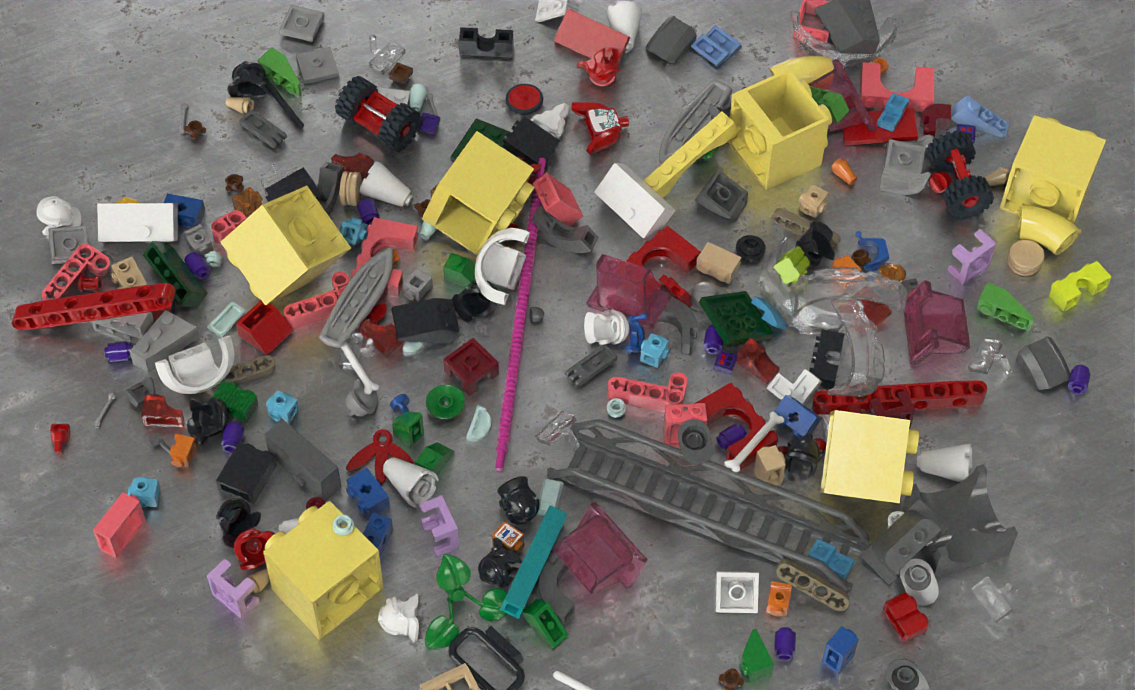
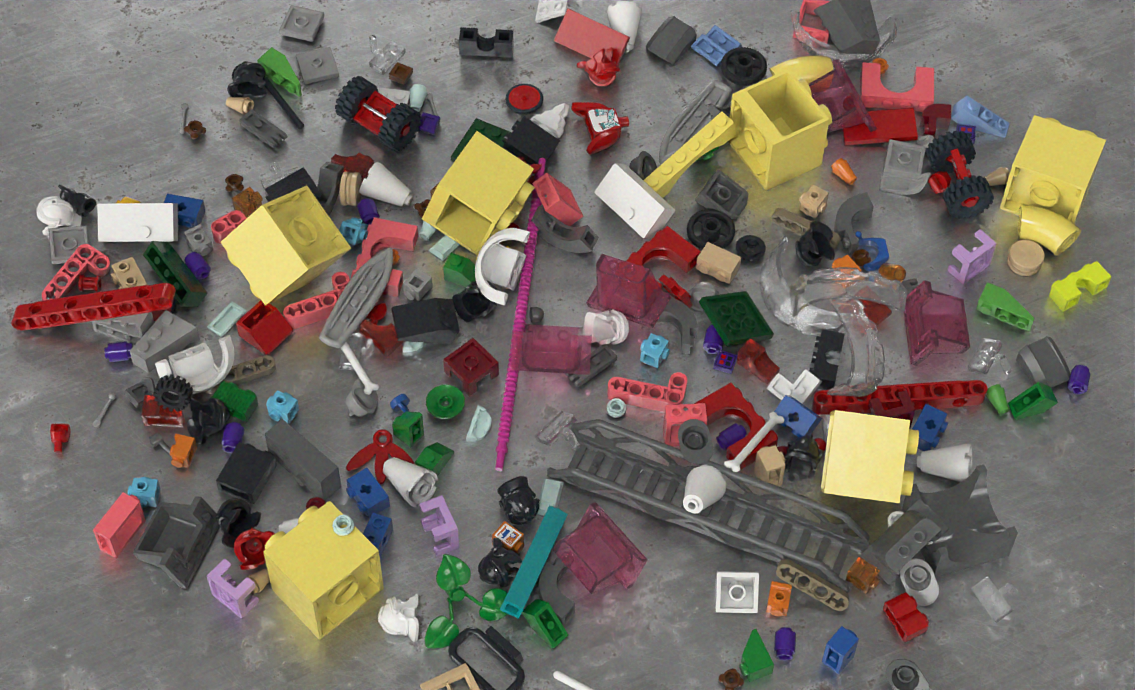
light aqua plate [204,251,224,267] -> none
blue helmet [626,313,647,354] -> none
dark azure slope [751,296,787,330] -> none
lime brick [774,246,810,284] -> none
dark azure slope [808,539,855,580] -> none
bright green slope [809,86,849,123] -> none
dark azure slope [877,93,909,132] -> none
none -> black animal [58,184,96,217]
none -> dark grey windscreen [133,496,220,589]
none -> black tyre [153,374,193,412]
none -> light aqua tile [429,235,460,261]
none -> clear pink windscreen [511,324,592,375]
none -> dark grey hat [629,151,657,180]
none -> white cone [683,465,726,514]
none -> black wheel [687,209,735,250]
none -> black wheel [721,47,767,86]
none -> dark grey arch [834,192,874,255]
none -> clear orange brick [845,557,880,594]
none -> blue brick [912,404,948,451]
none -> bright green cone [986,384,1010,415]
none -> green slope [1008,382,1058,420]

